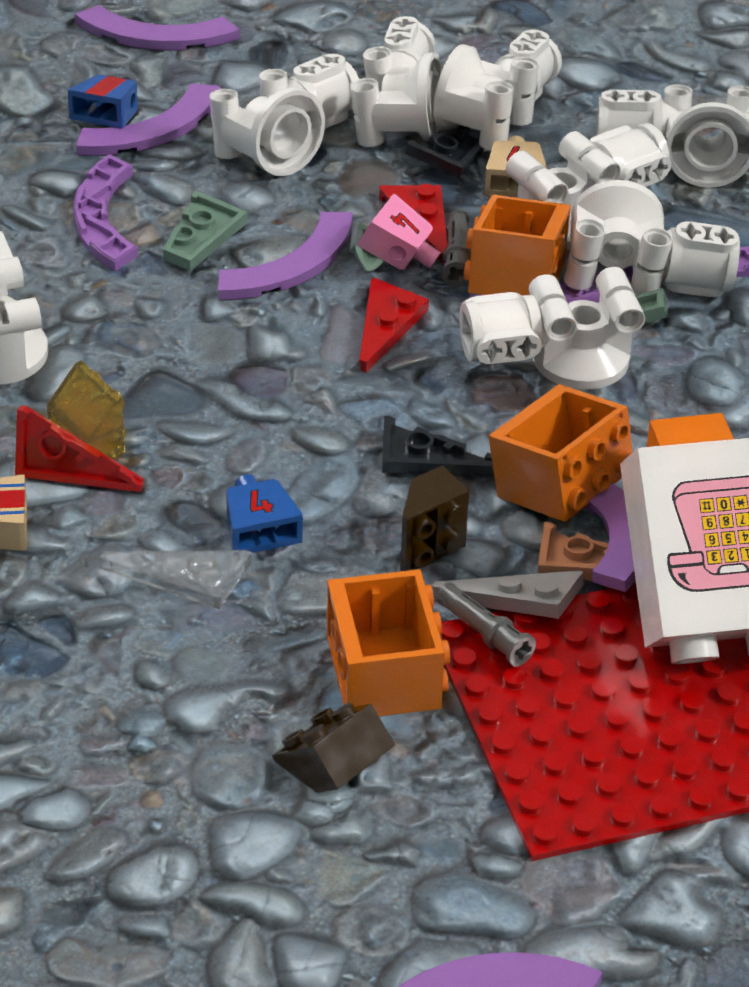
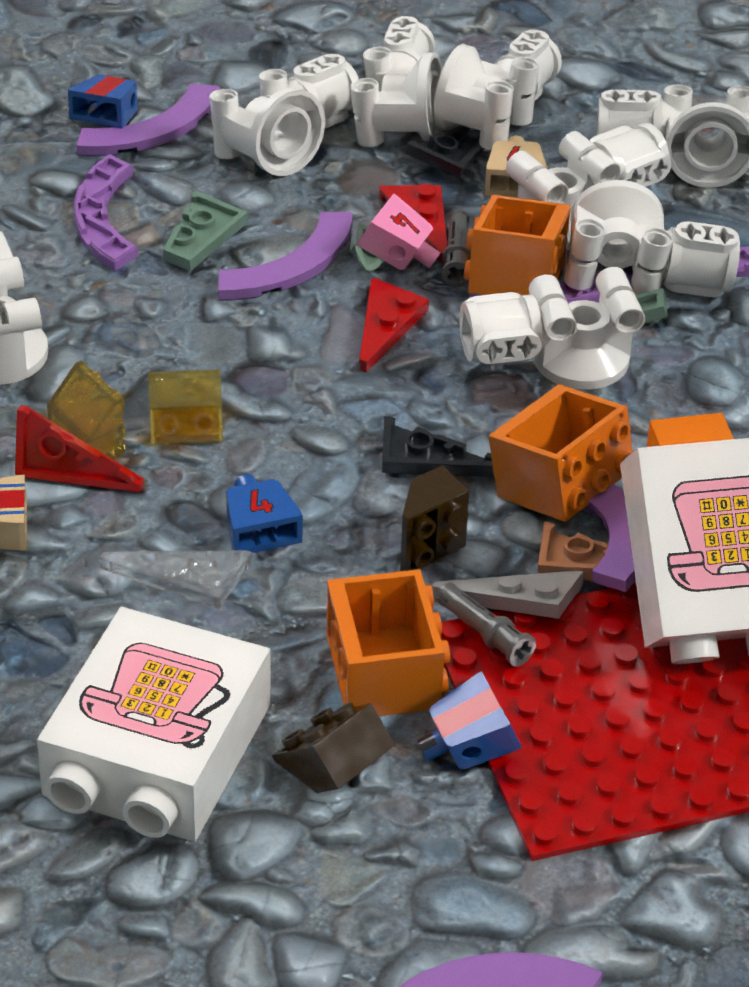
medium lavender tile [75,5,240,50] -> none
none -> white brick [37,607,271,842]
none -> clear yellow slope [148,369,223,444]
none -> blue torso [417,671,522,769]

